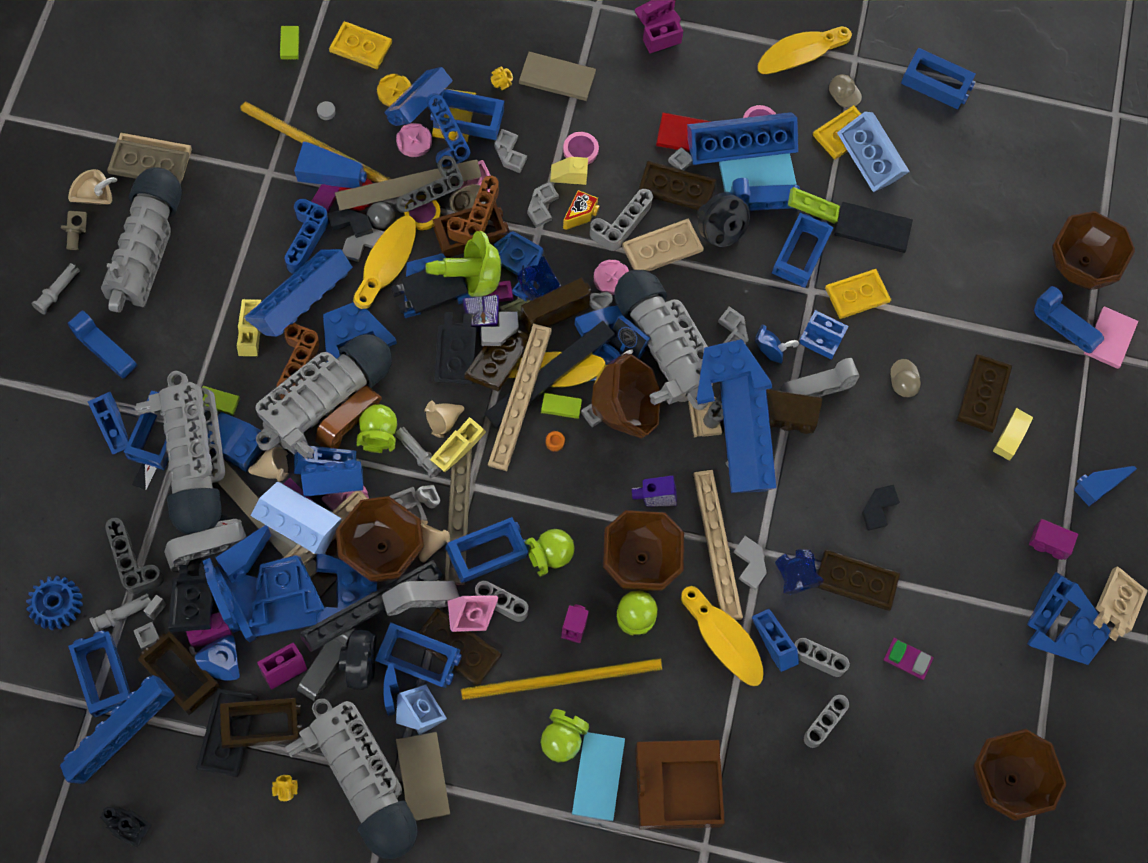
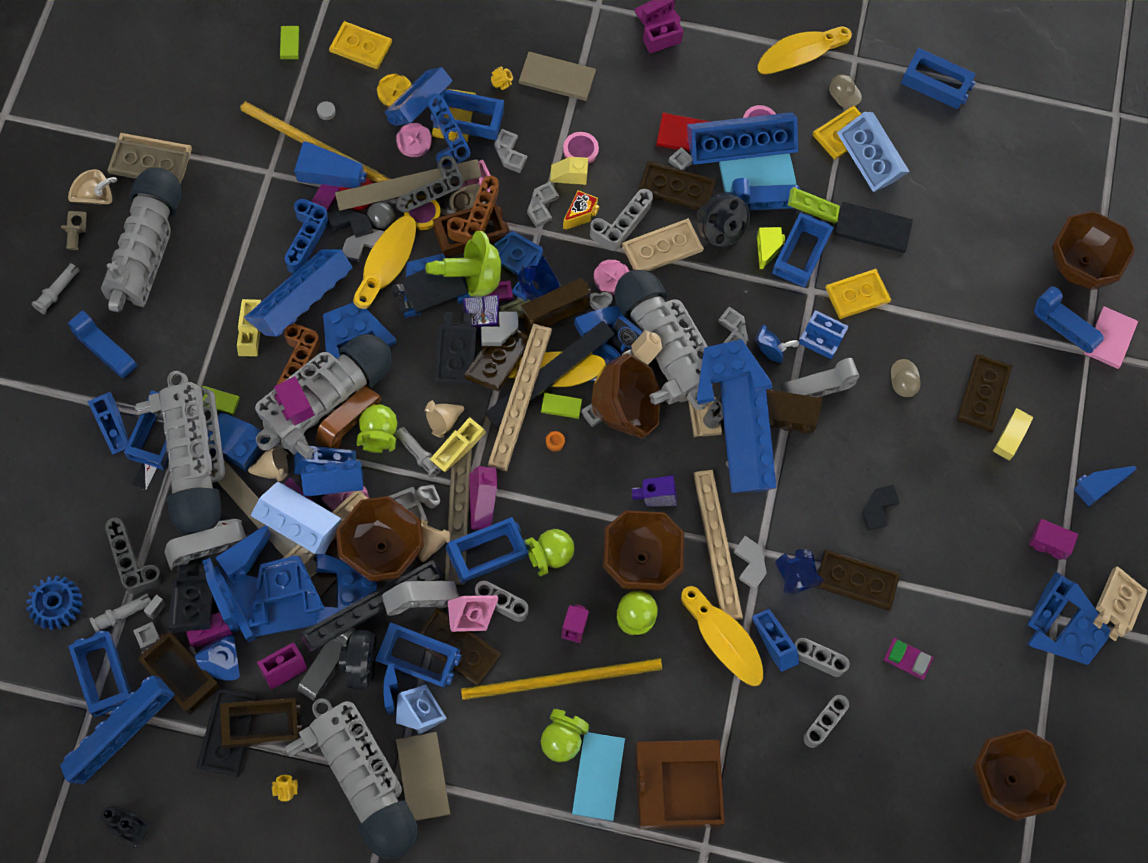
none -> magenta brick [274,376,315,426]
none -> magenta slope [469,466,497,530]
none -> tan brick [632,329,662,365]
none -> neon yellow slope [757,227,785,269]

